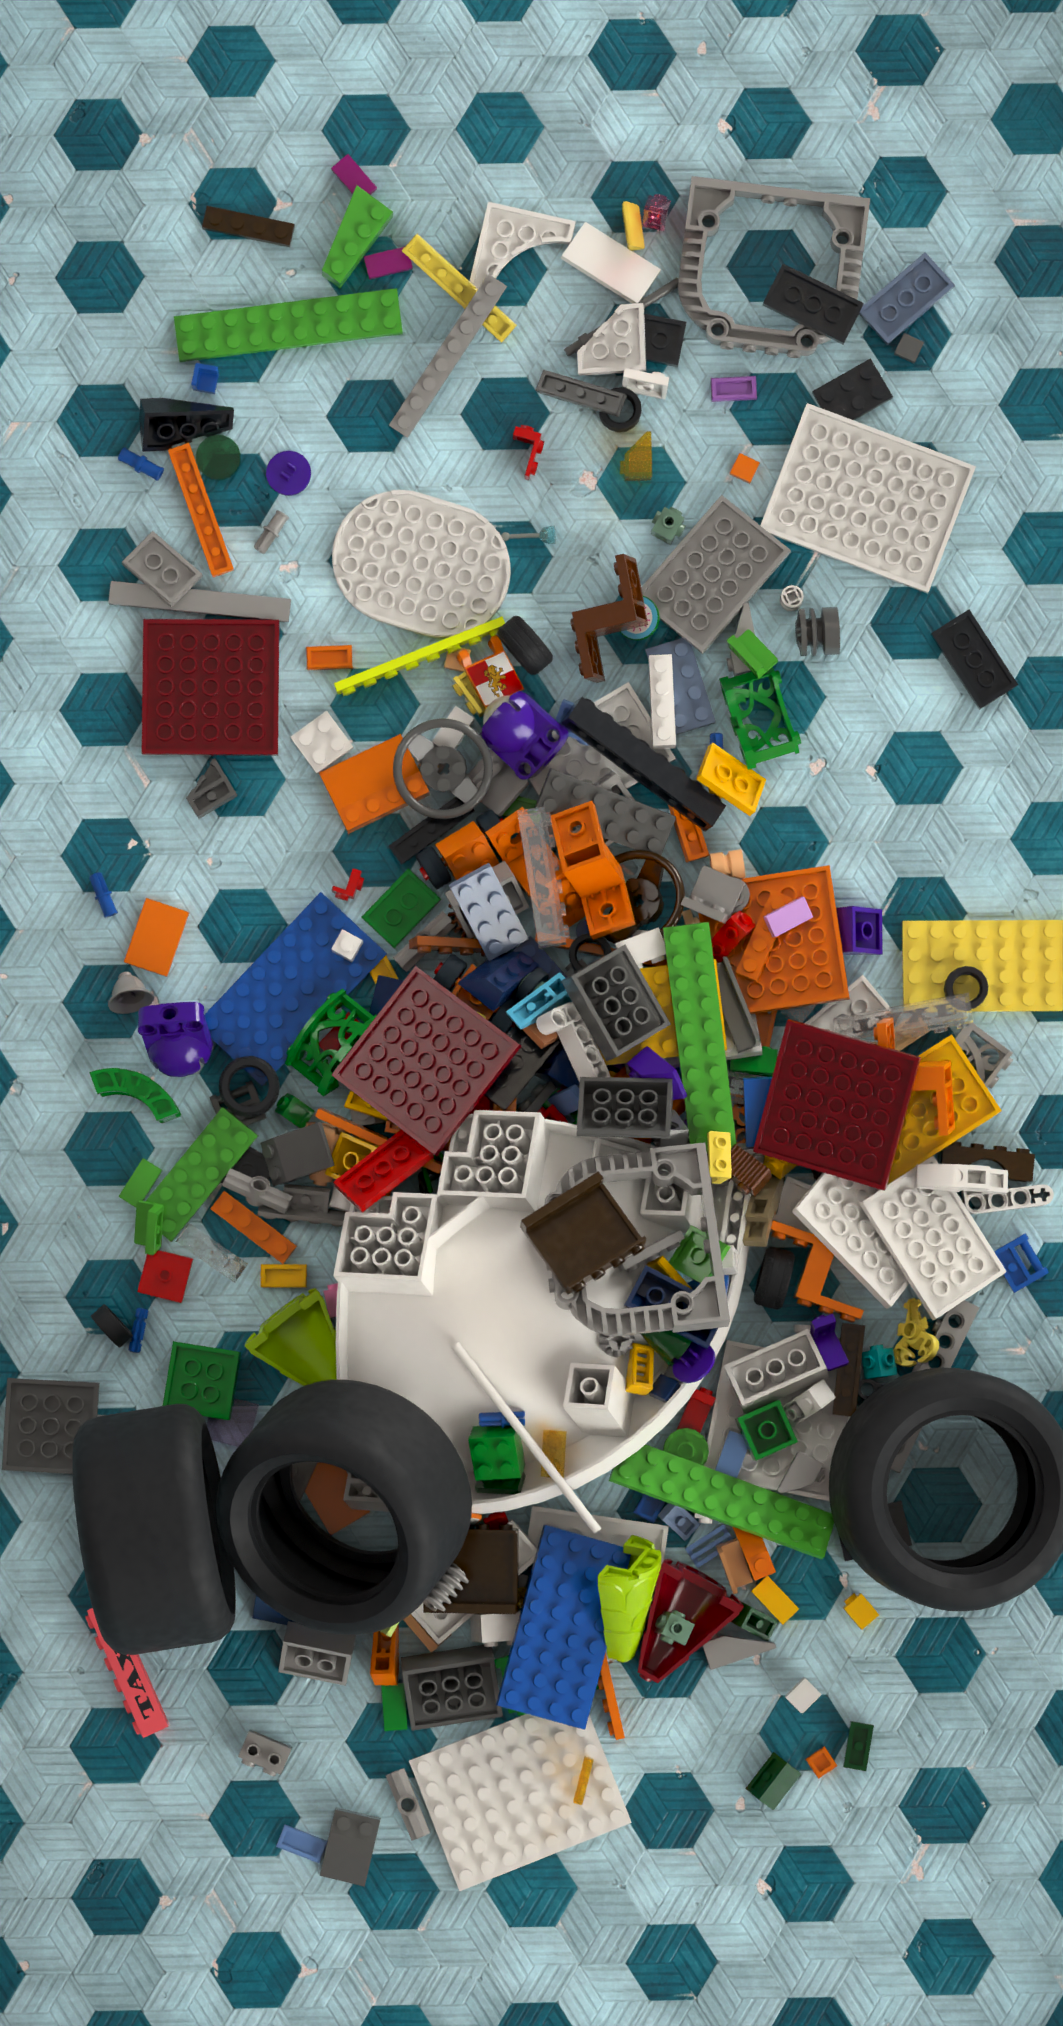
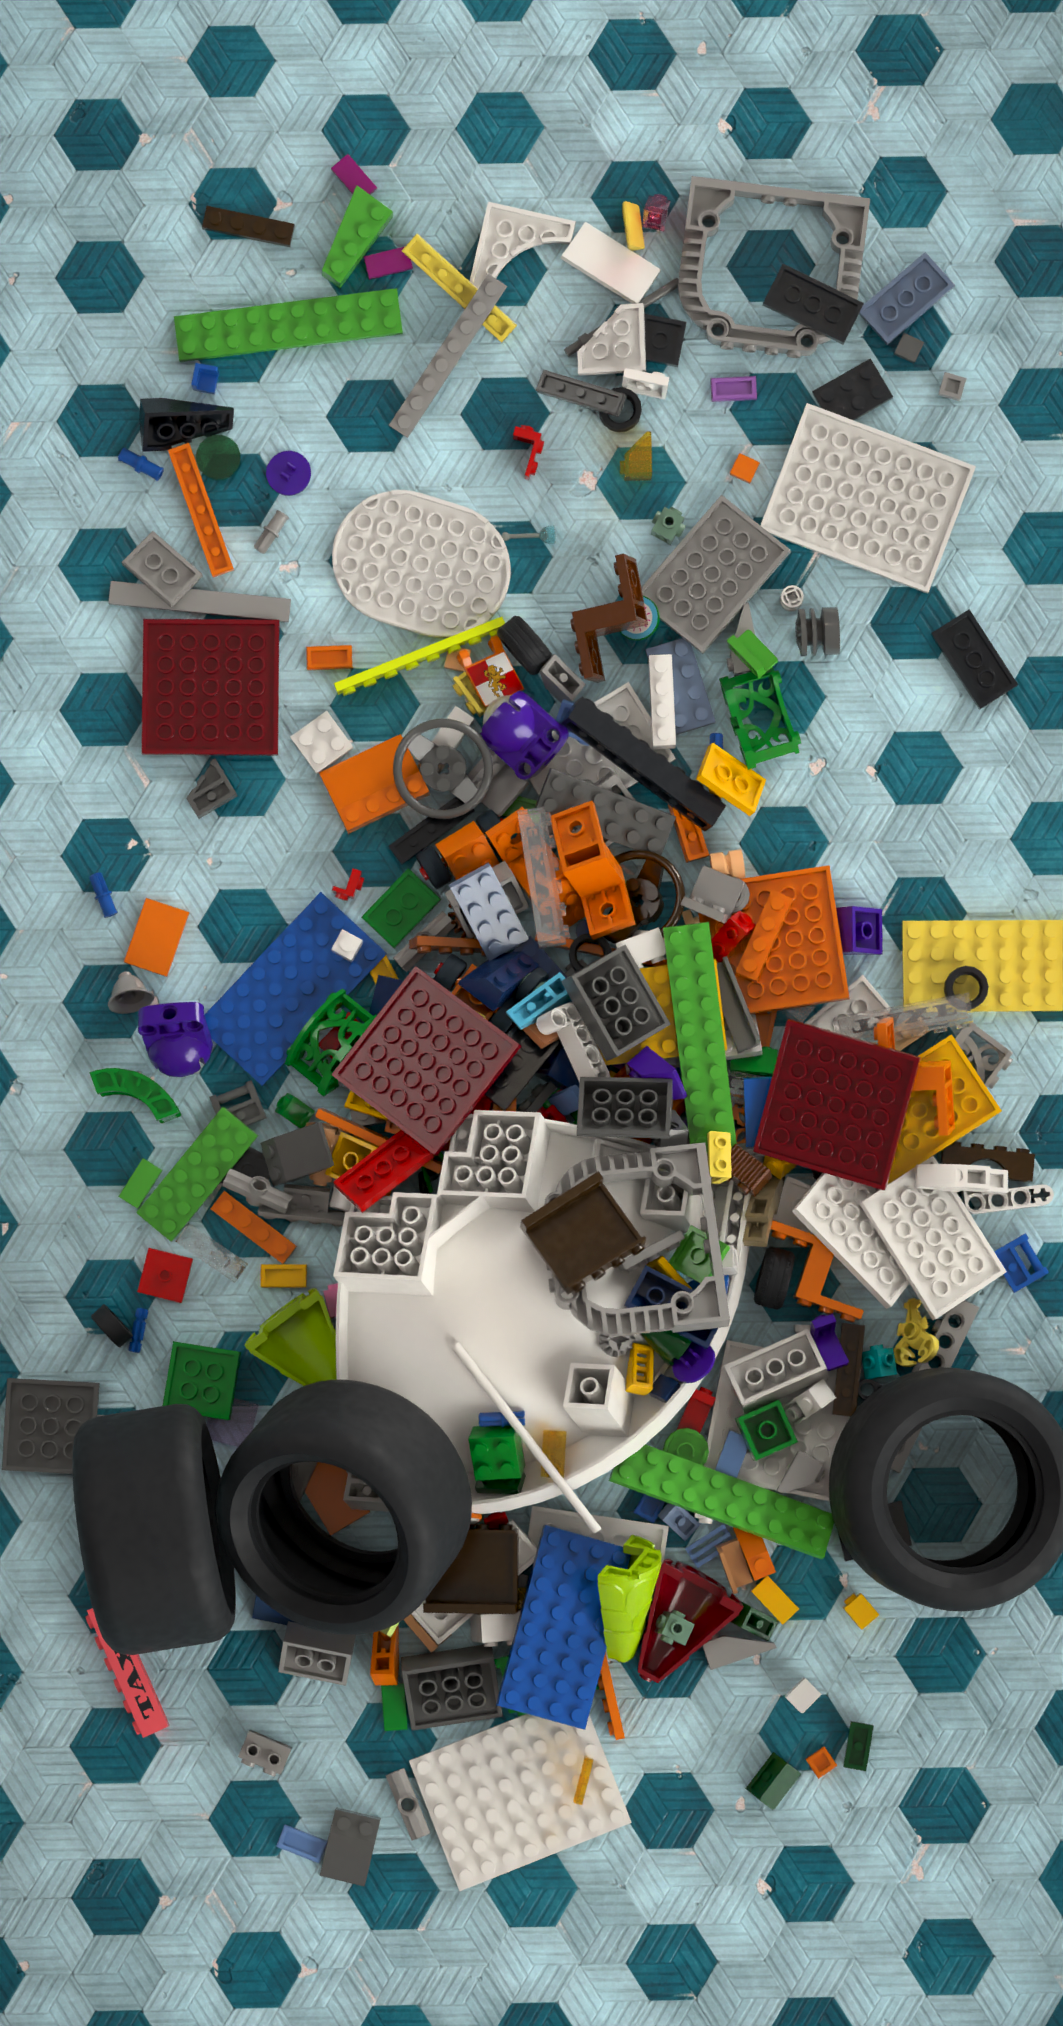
bright green panel [134,1200,164,1255] -> none
black tyre [219,1056,280,1117] -> none
light grey piece [423,1562,469,1612] -> none
lavender tile [763,897,813,937] -> none
none -> light grey slope [540,654,586,703]
none -> light grey plate [938,372,967,401]

